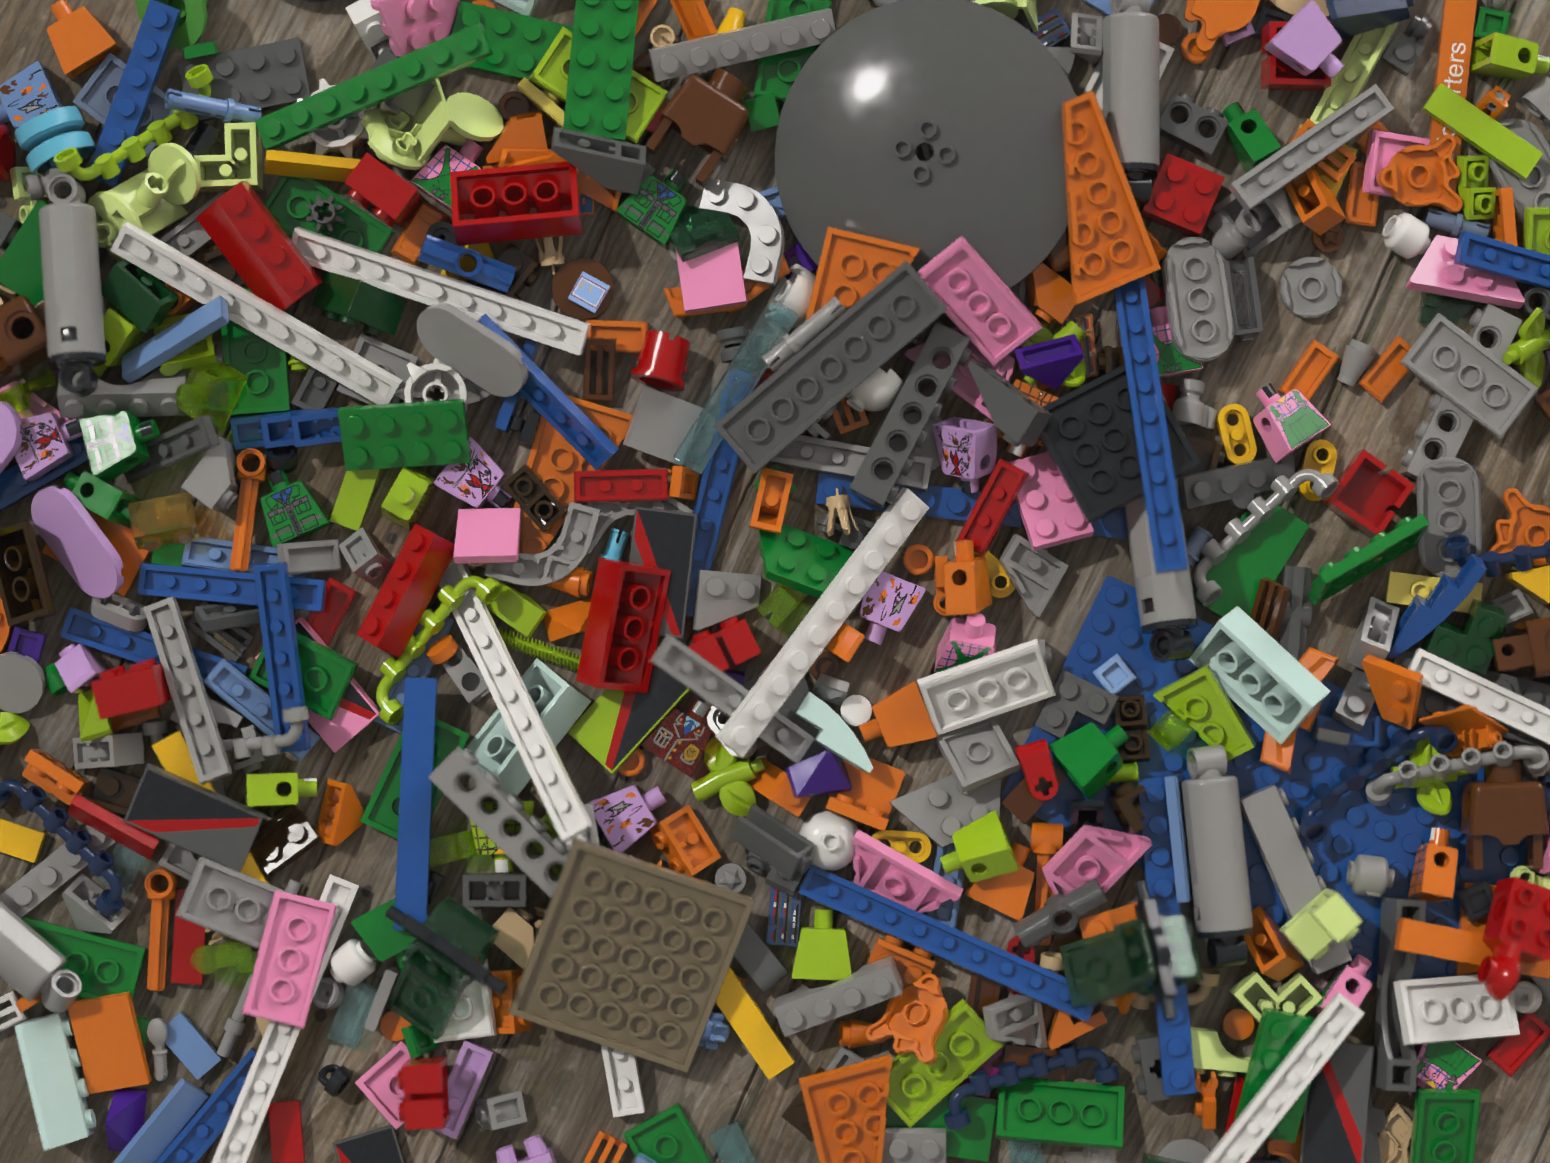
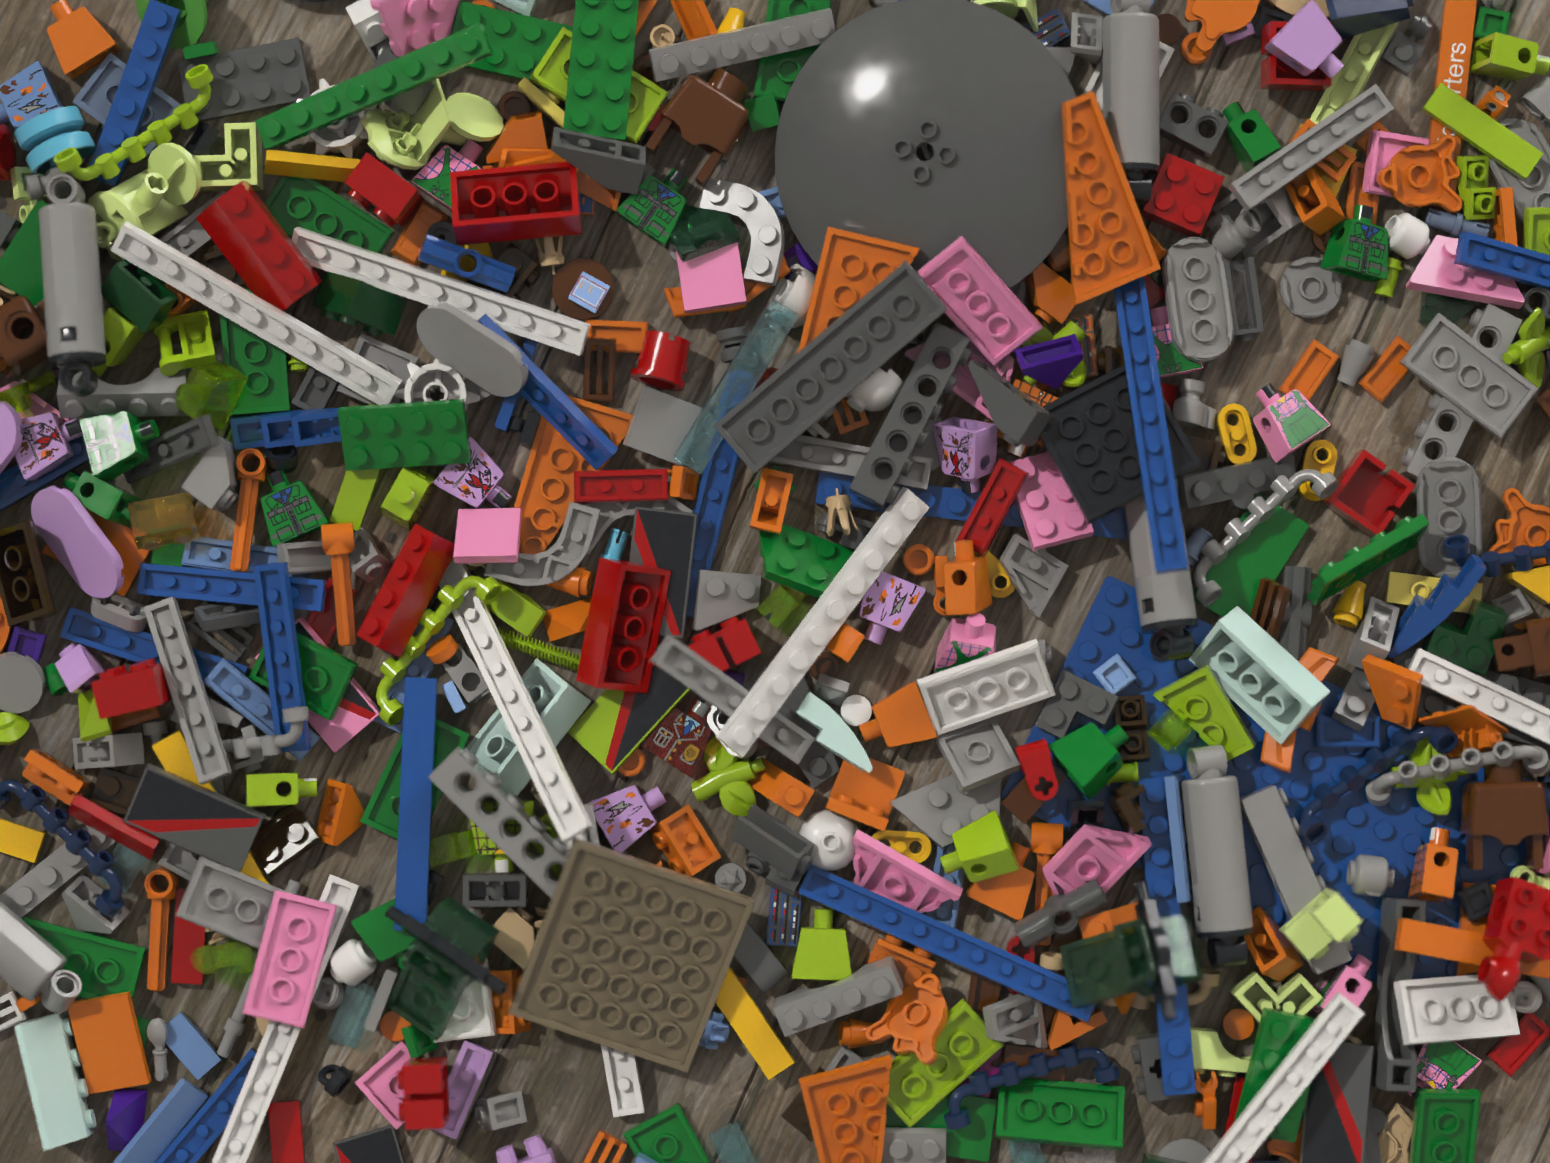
medium blue tile [122,295,229,384] -> none
medium blue pin [164,88,261,123] -> none
dark grey gear [306,194,345,233] -> none
dark brown slope [502,464,567,532] -> none
light grey pin [762,296,847,372] -> none
dark purple slope [786,750,852,798] -> none
dark grey tile [1312,727,1350,746] -> none
none -> orange axle [321,522,357,646]
none -> light blue tile [442,680,469,713]
none -> green torso [1320,205,1388,282]
none -> yellow cone [1332,581,1367,628]
none -> lime pin [1373,257,1404,298]

